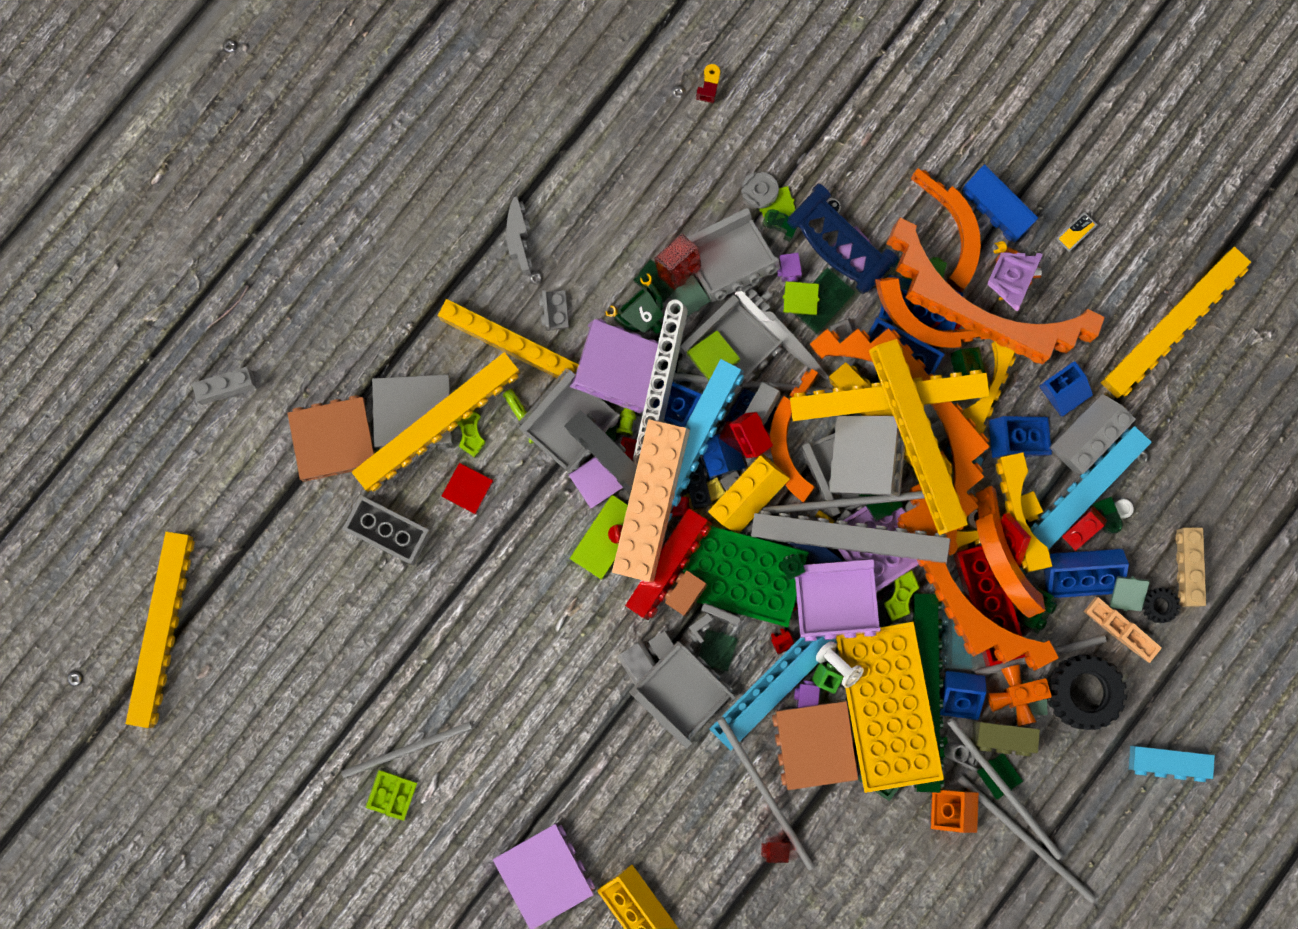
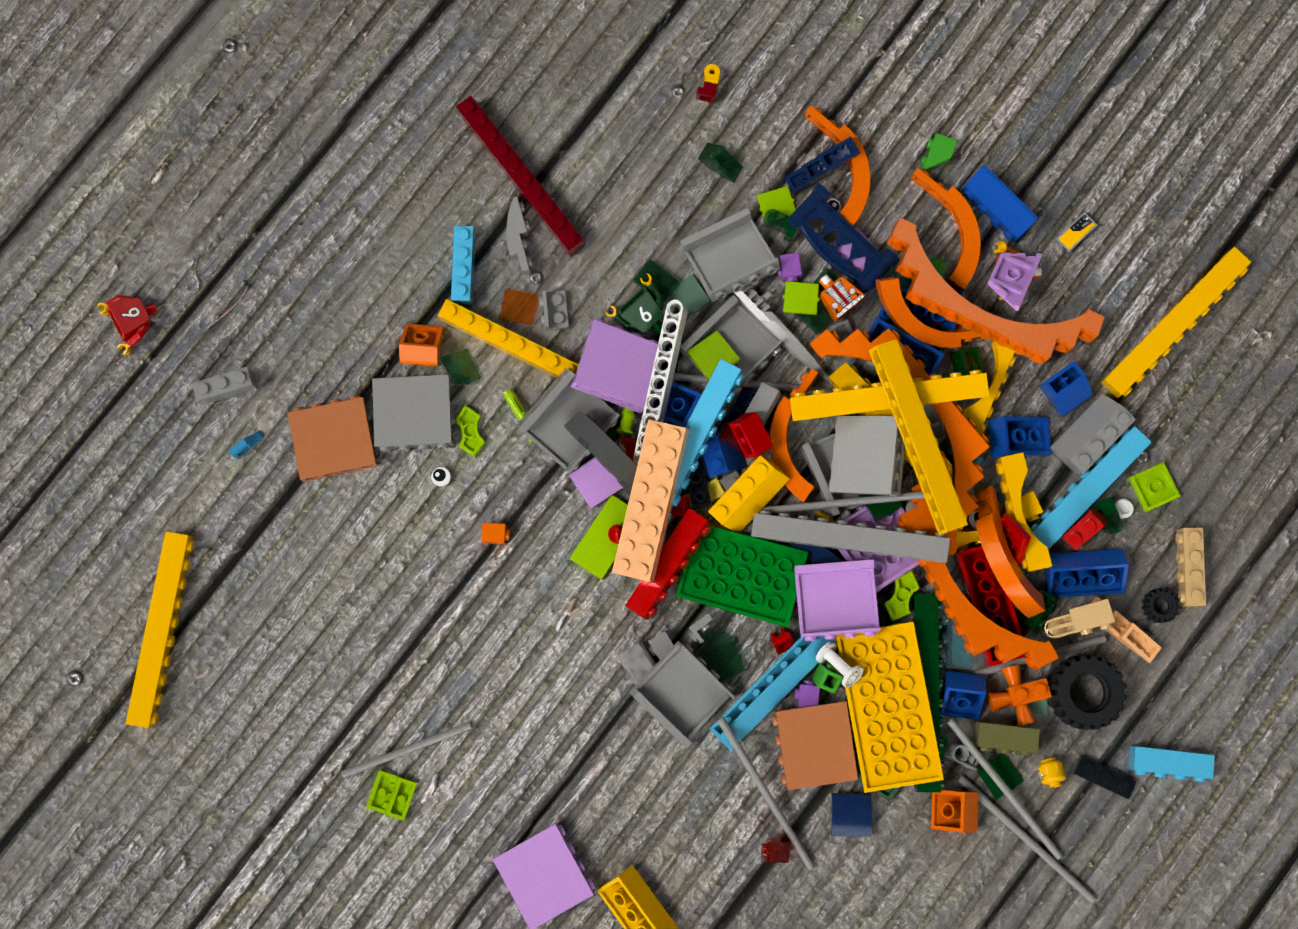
light grey brick [342,495,432,566] -> none
yellow brick [352,352,520,492] -> none
red tile [441,463,493,515] -> none
clear red brick [654,234,702,290] -> none
nougat brick [665,571,708,617] -> none
light grey tile [701,603,740,626] -> none
light grey tile [741,172,779,208] -> none
dark green bracket [780,554,806,580] -> none
sand green piece [1109,576,1150,611] -> none
none -> red torso [97,295,157,355]
none -> dark azure tile [228,431,264,459]
none -> orange slope [399,324,443,367]
none -> white tile [431,467,451,487]
none -> clear green piece [440,349,481,387]
none -> medium azure brick [451,226,476,306]
none -> dark red brick [456,96,585,257]
none -> orange brick [481,523,510,545]
none -> clear orange piece [499,289,538,326]
none -> clear green slope [698,143,743,183]
none -> clear green piece [702,641,746,682]
none -> dark blue slope [784,137,860,195]
none -> orange arch [805,106,870,227]
none -> torso [819,274,865,323]
none -> dark blue slope [831,793,872,837]
none -> bright green slope [920,133,957,172]
none -> yellow head [1038,757,1066,788]
none -> tan brick [1044,599,1116,638]
none -> black plate [1073,756,1137,799]
none -> lime tile [1128,462,1181,513]

